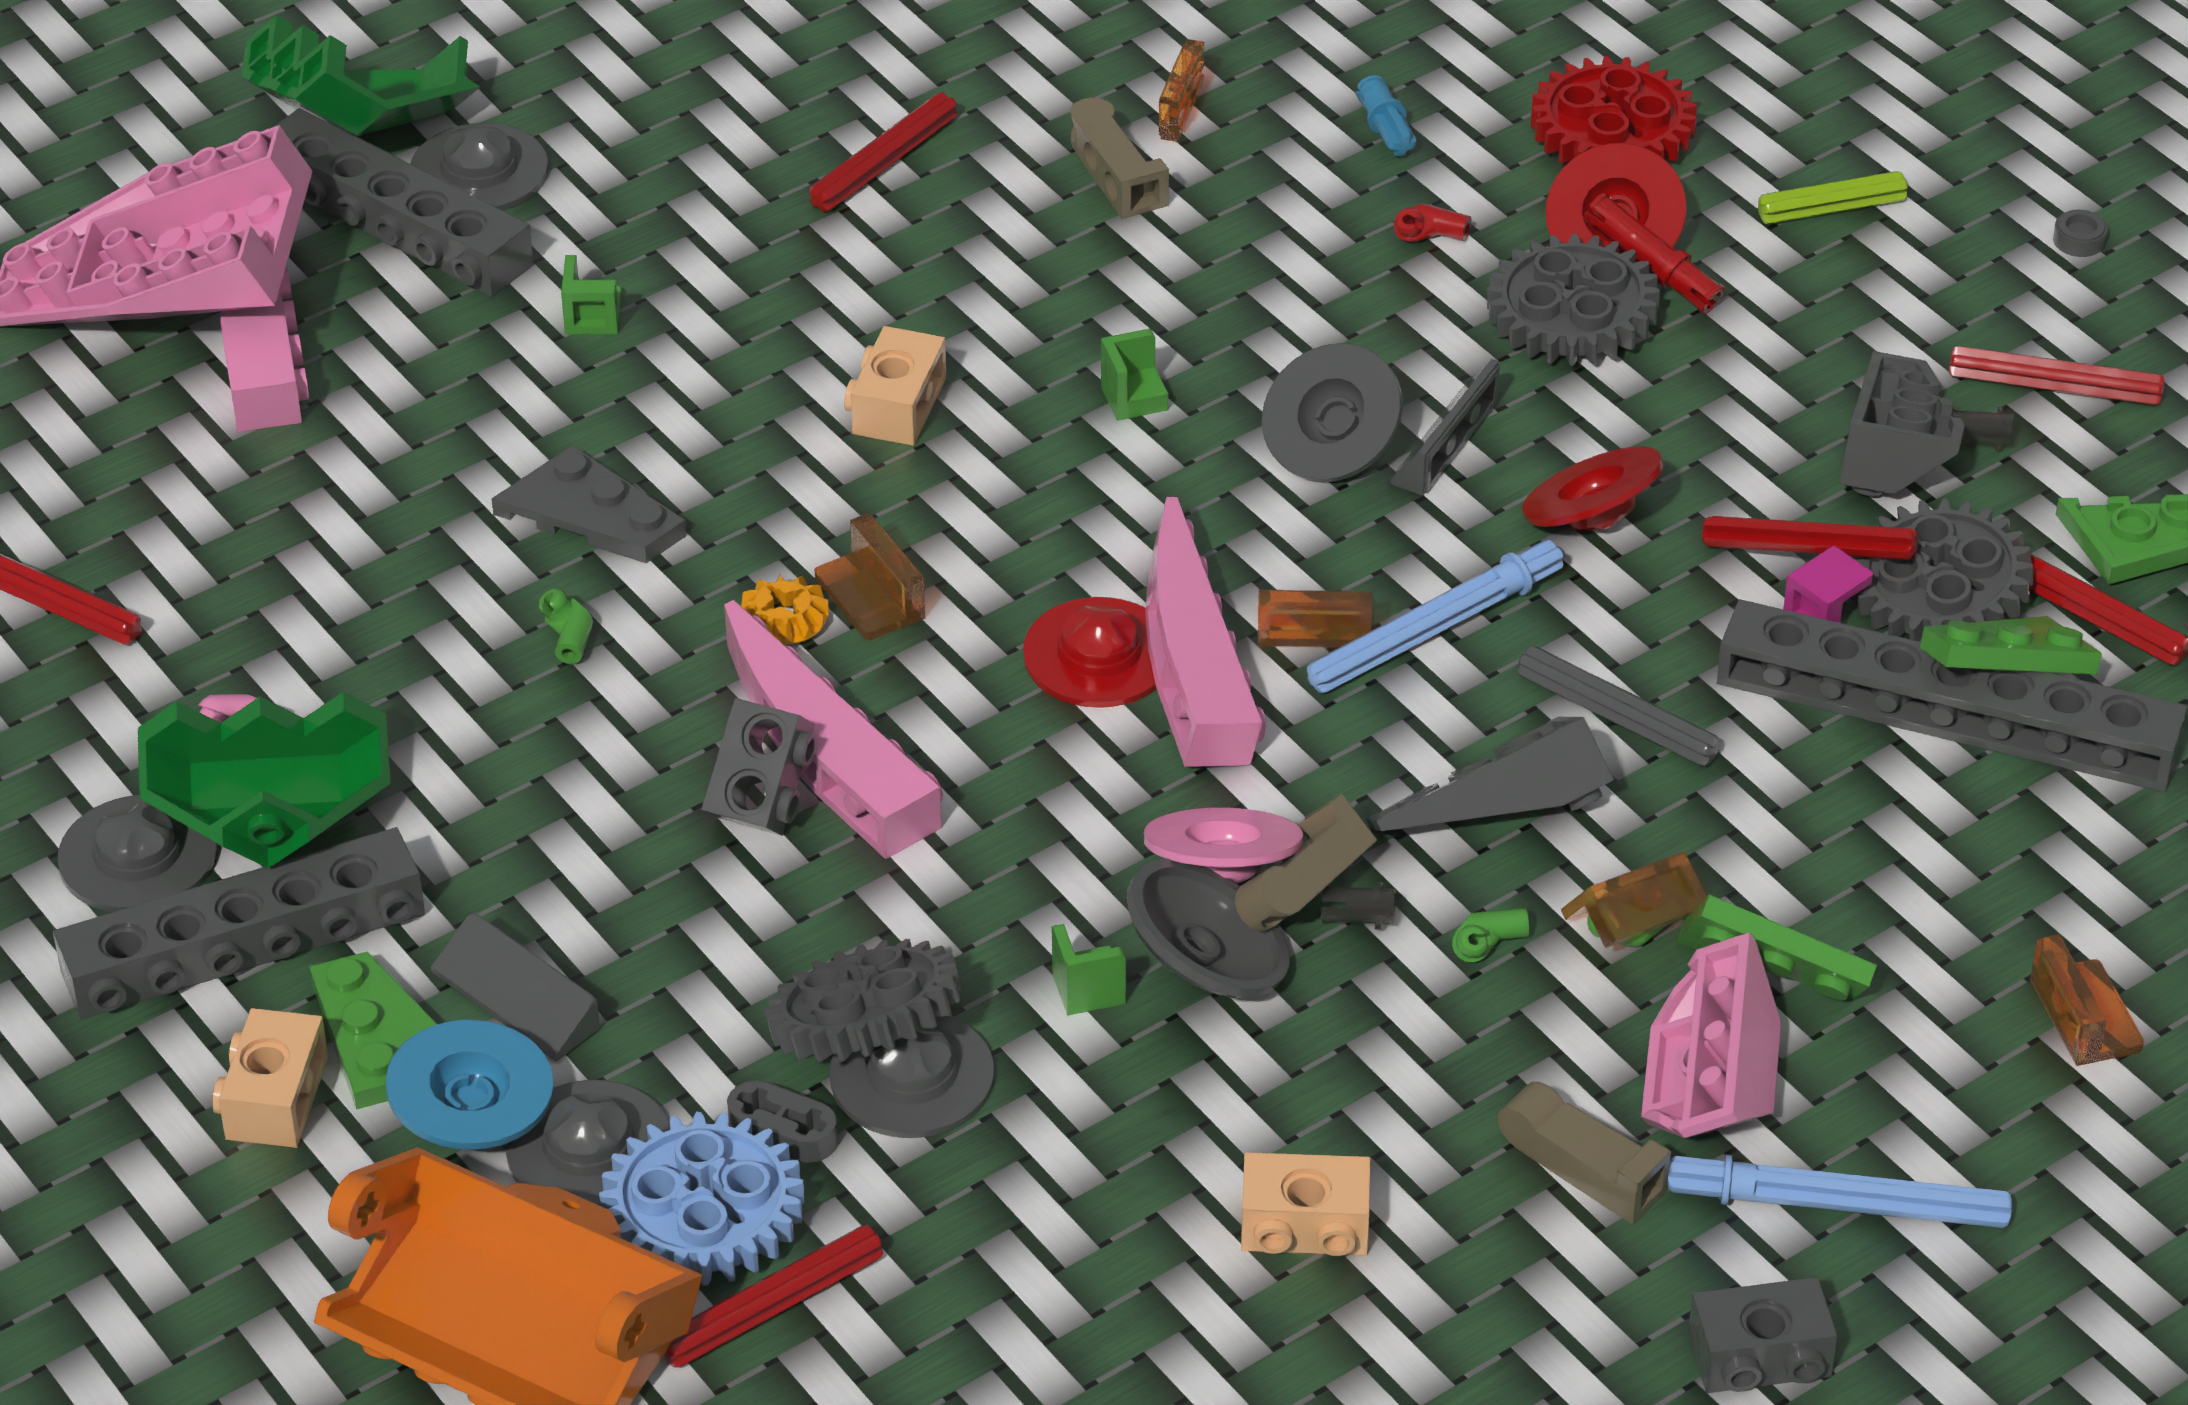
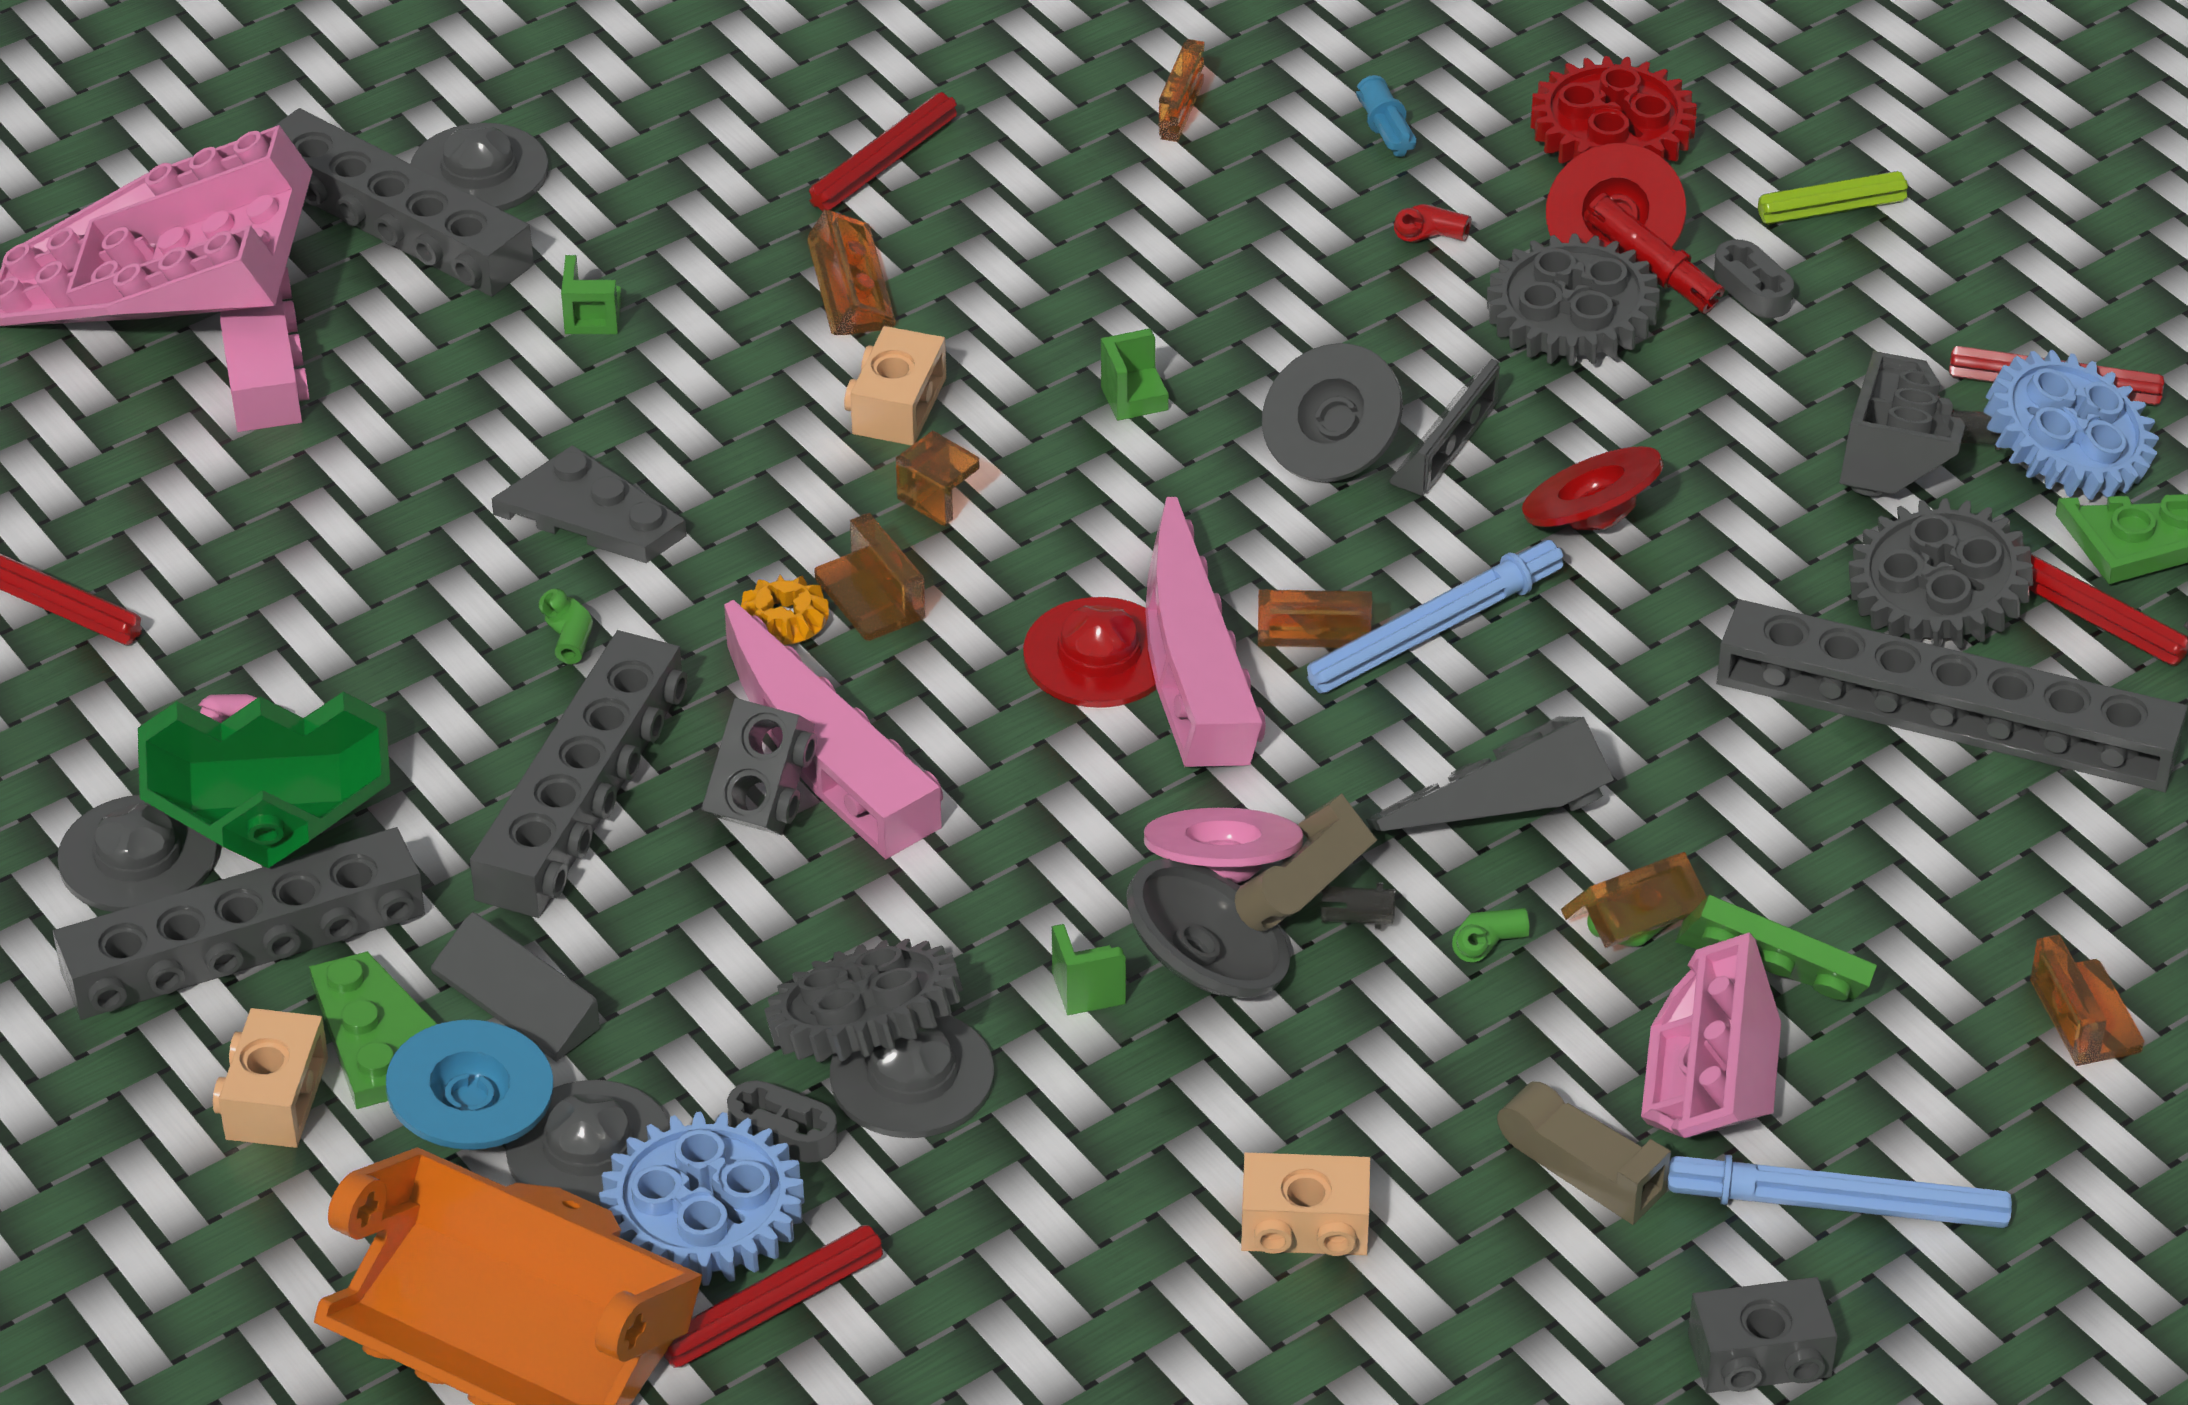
green panel [242,15,480,136] -> none
dark tan leg [1070,97,1169,219] -> none
dark grey axle [1518,646,1720,767] -> none
red axle [1702,516,1918,560] -> none
dark pink panel [1783,545,1873,623] -> none
bright green wing [1920,616,2102,675] -> none
dark grey tile [2053,209,2108,257] -> none
none -> dark grey brick [470,630,687,918]
none -> clear orange slope [807,210,896,335]
none -> clear orange panel [896,430,980,526]
none -> dark grey beam [1714,239,1794,318]
none -> light blue gear [1984,350,2159,500]

